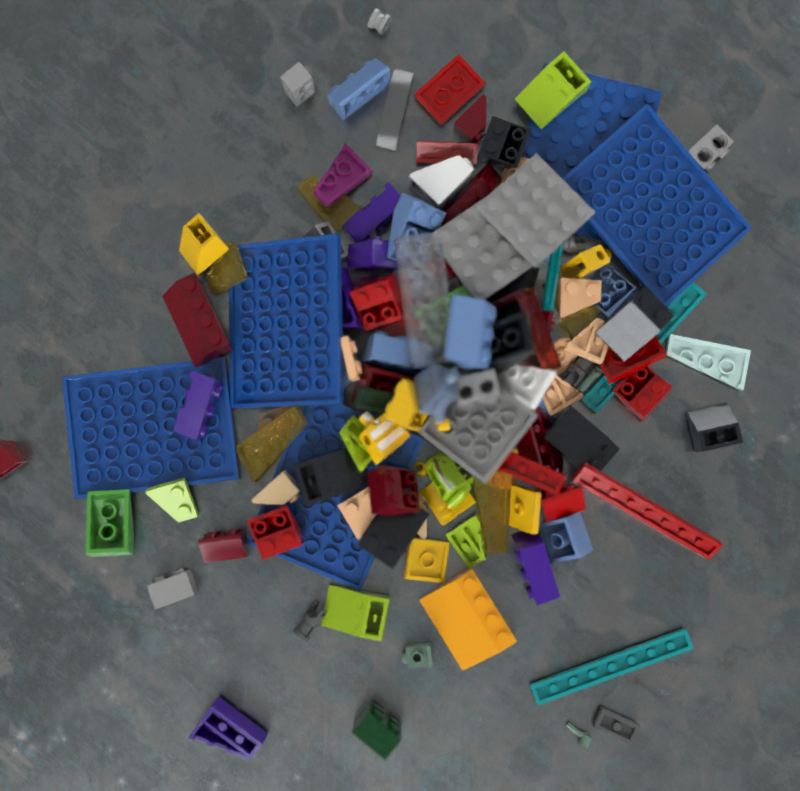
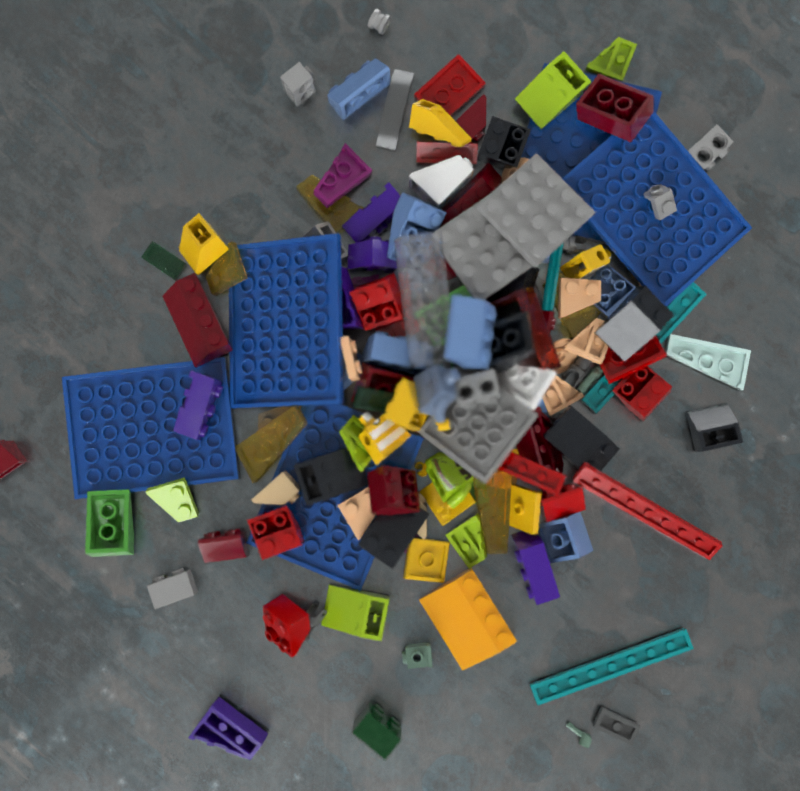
none -> clear green tile [141,241,187,281]
none -> red slope [263,594,310,658]
none -> yellow slope [409,99,472,147]
none -> dark red brick [576,74,654,142]
none -> lime wing [585,37,637,82]
none -> light grey bracket [643,184,677,220]

